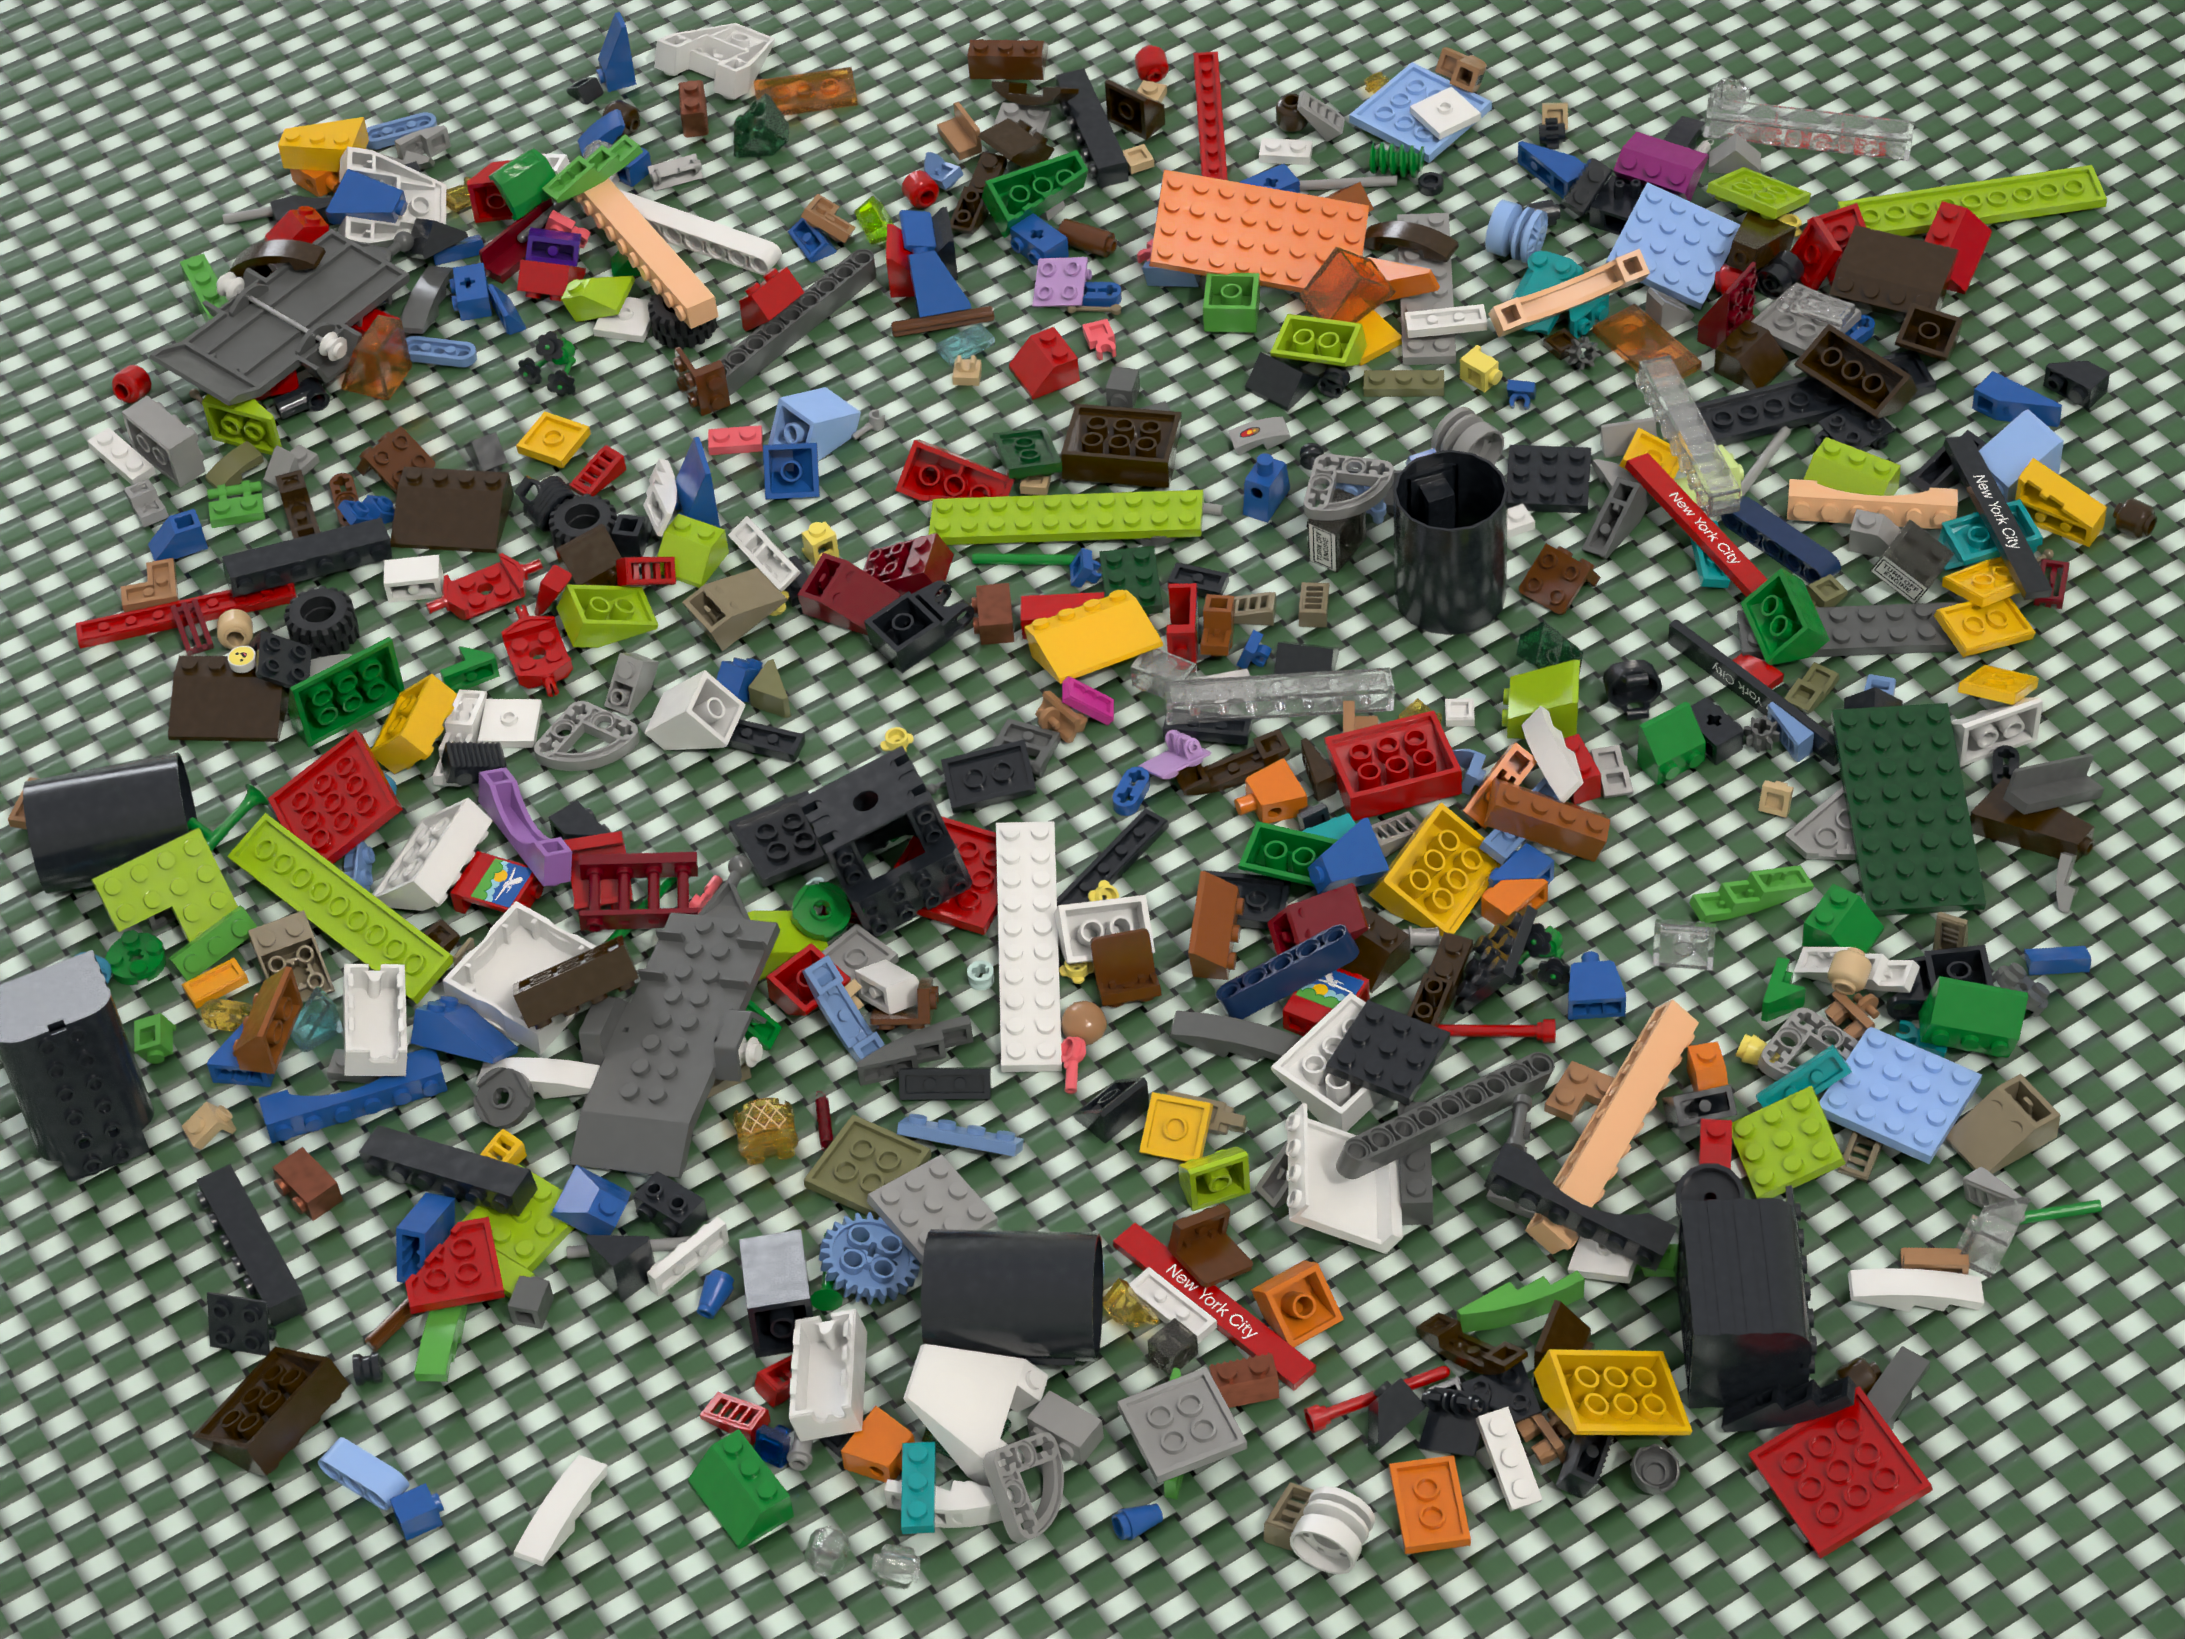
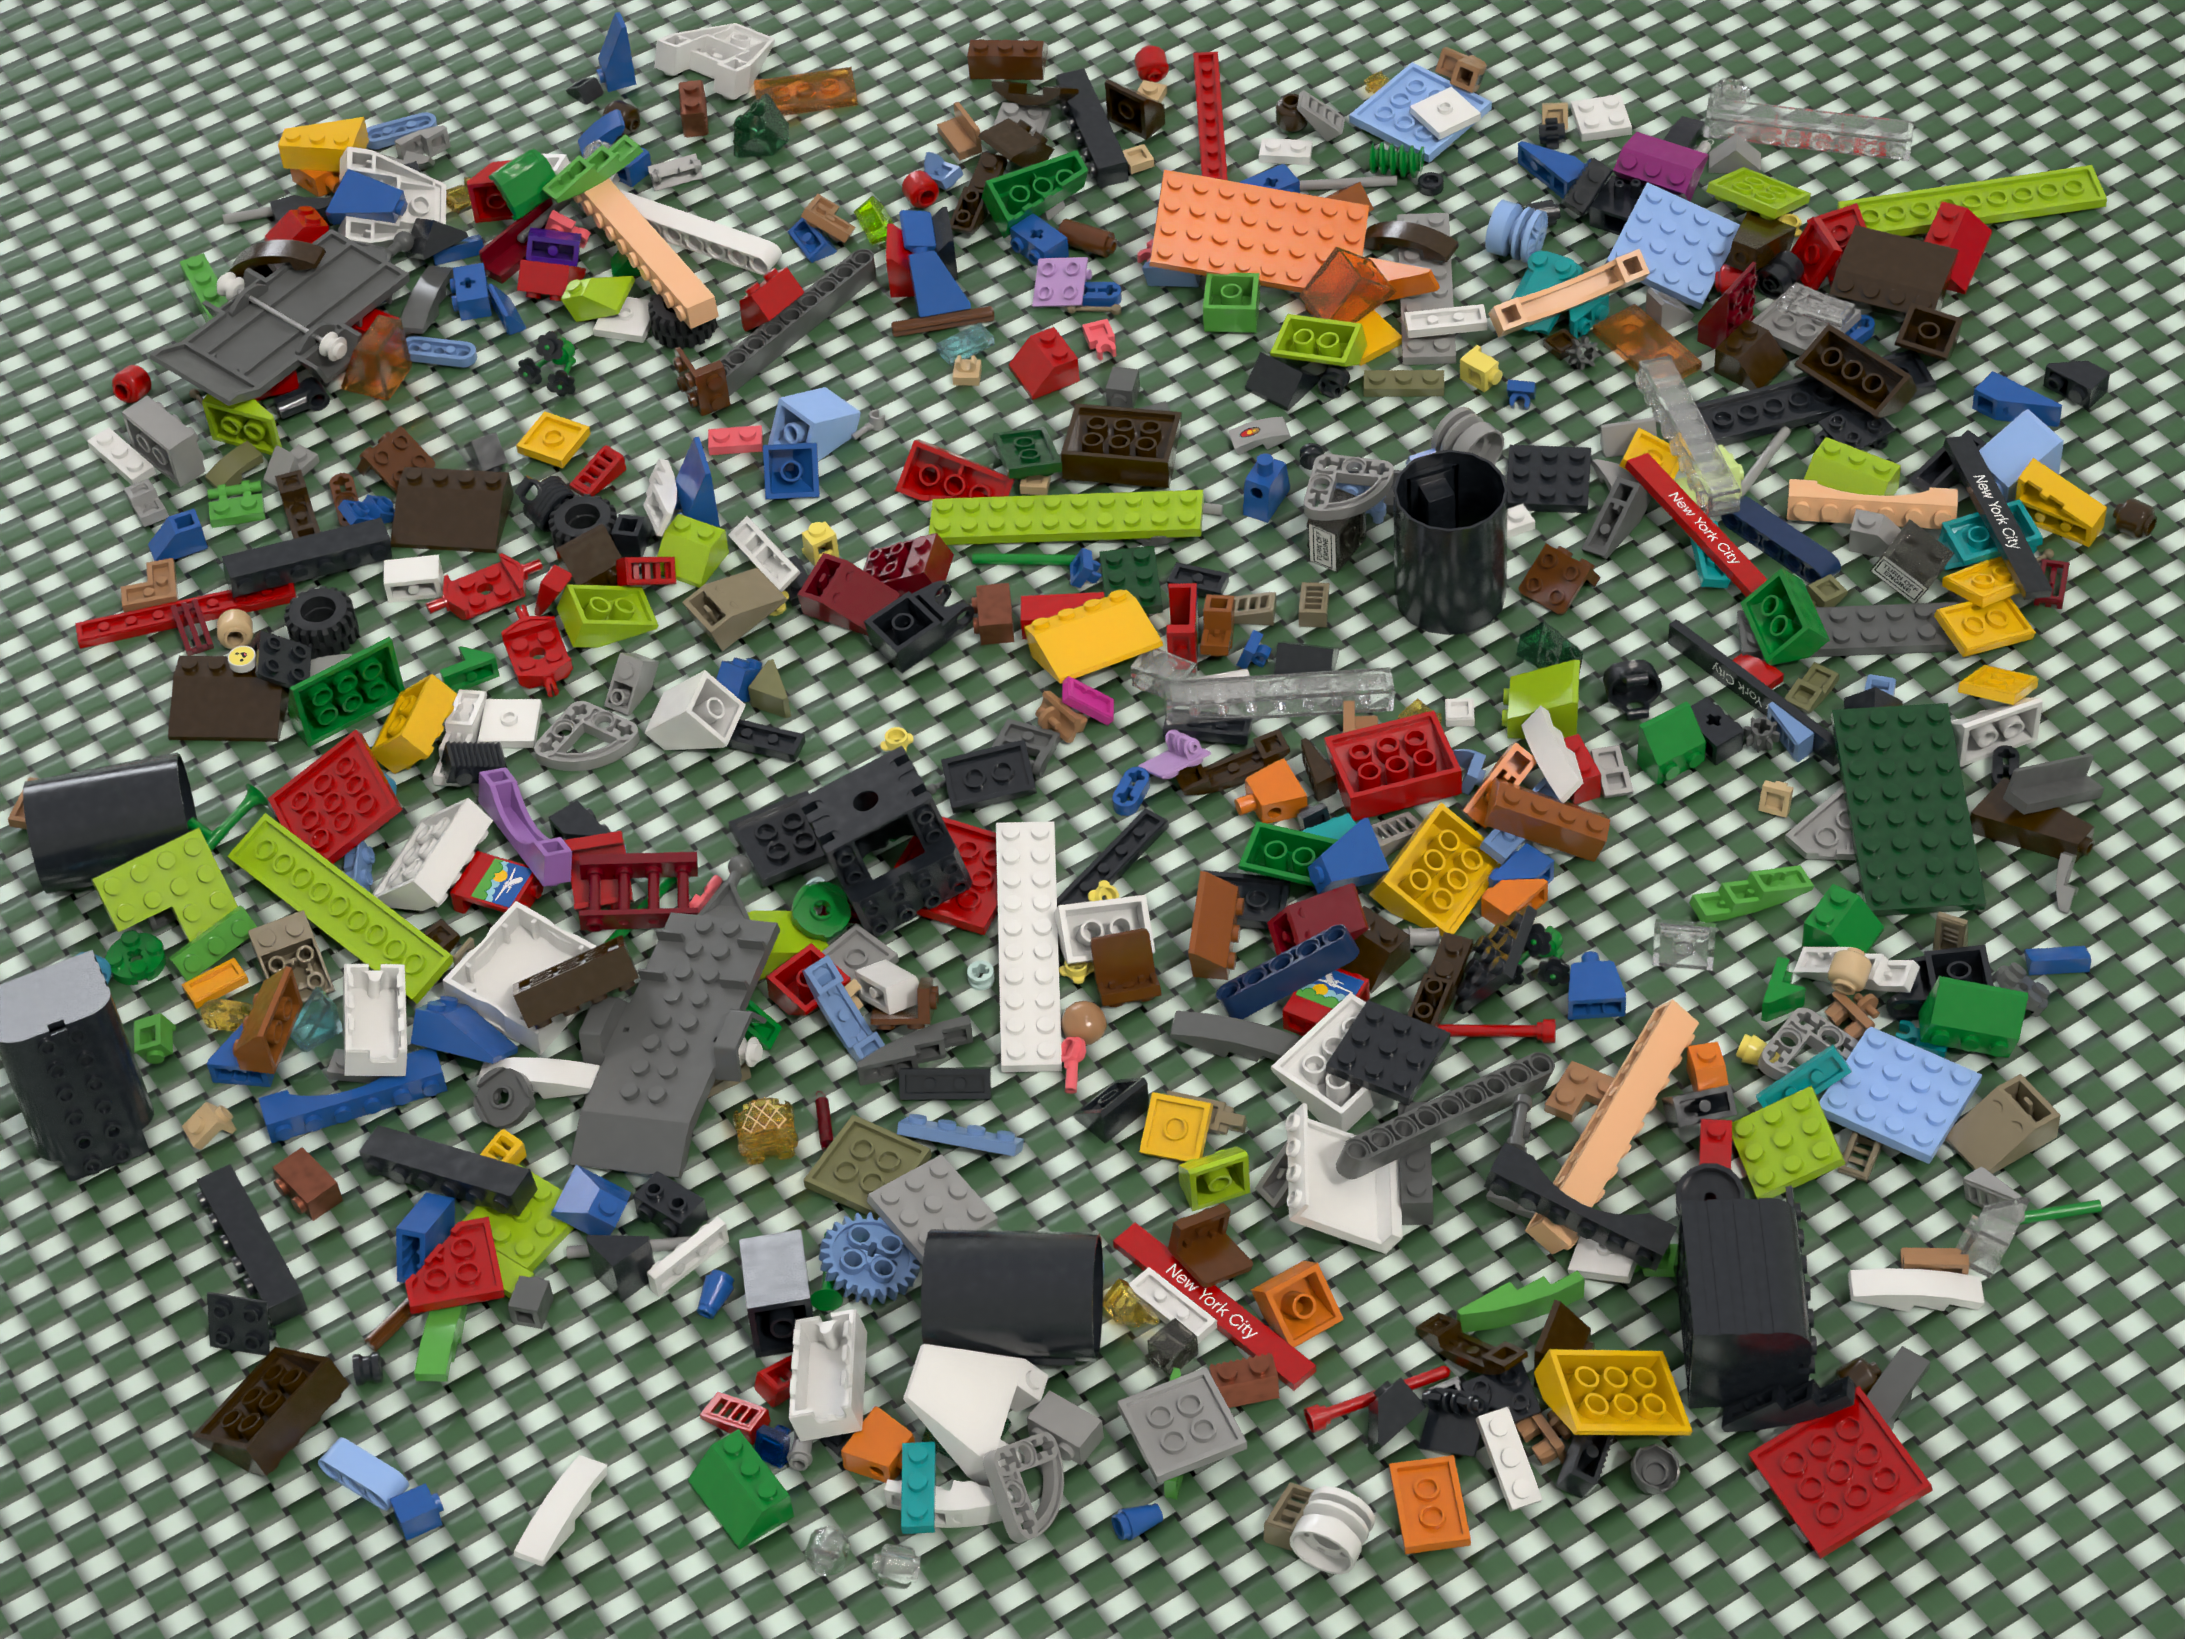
none -> white plate [1571,94,1632,142]

